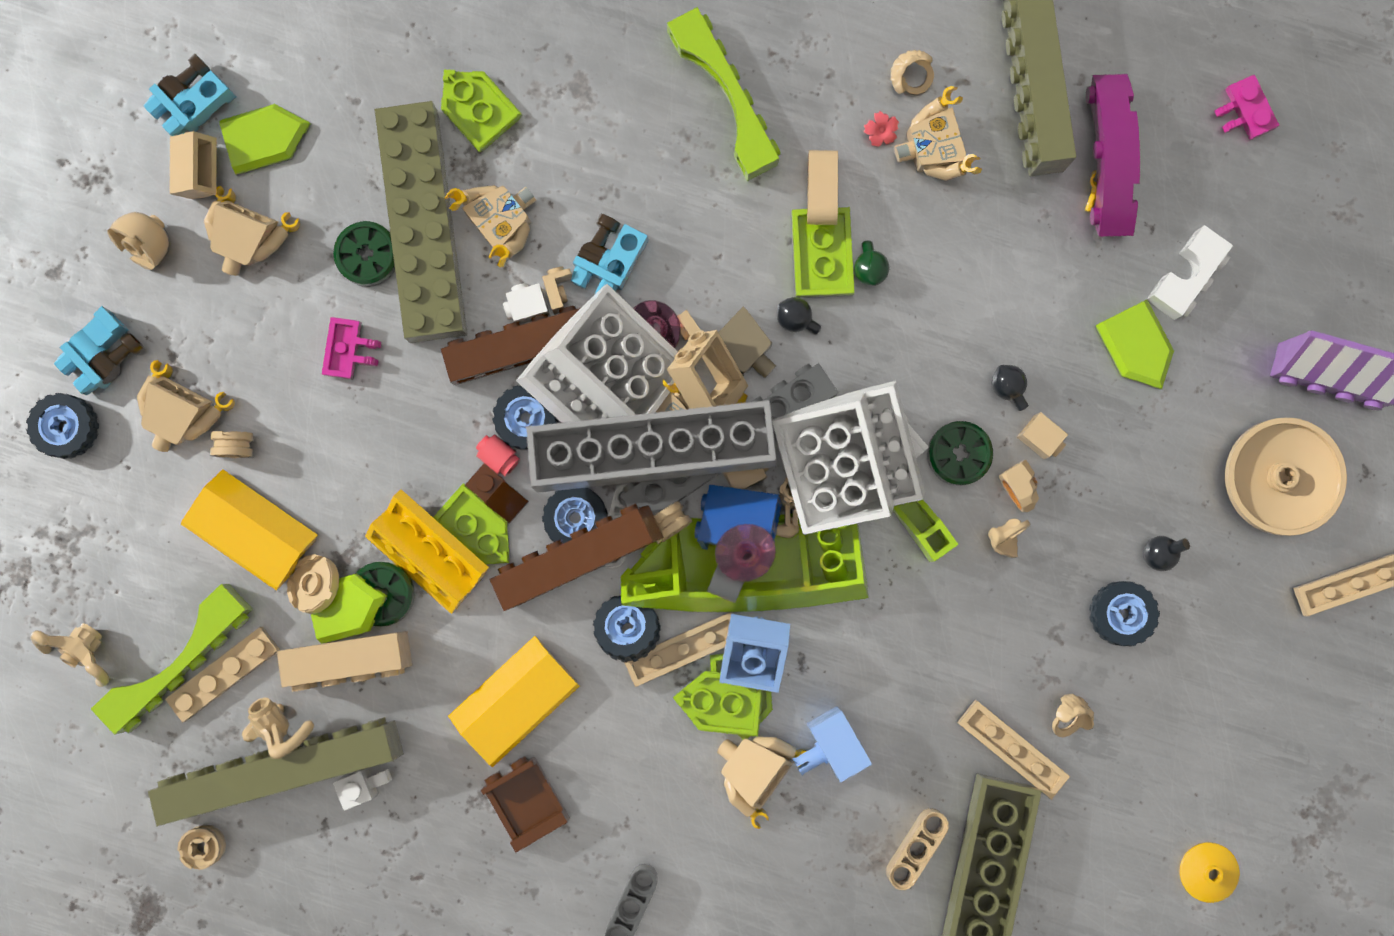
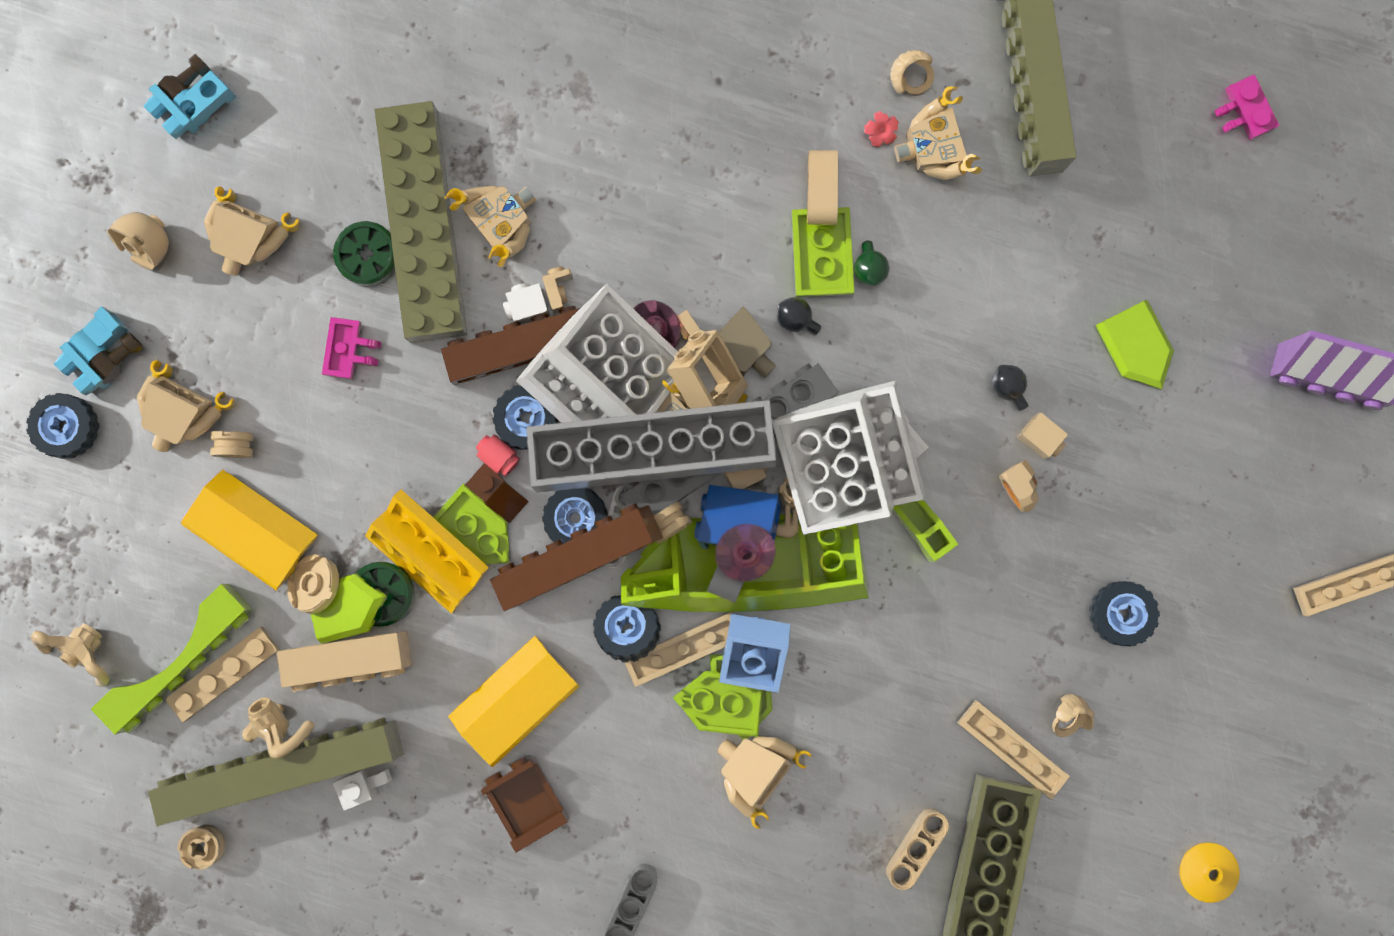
tan piece [170,131,217,199] -> none
lime tile [219,104,311,175] -> none
lime tile [441,69,522,152] -> none
medium azure hips [571,213,649,294] -> none
lime arch [667,7,781,181] -> none
light blue brick [793,706,872,782] -> none
dark green wheel [927,421,993,486] -> none
tan piece [988,518,1031,558] -> none
yellow hand [1085,170,1097,212] -> none
magenta brick [1086,74,1140,237] -> none
black piece [1143,536,1190,571] -> none
white arch [1146,225,1233,320] -> none
tan dish [1225,417,1347,536] -> none

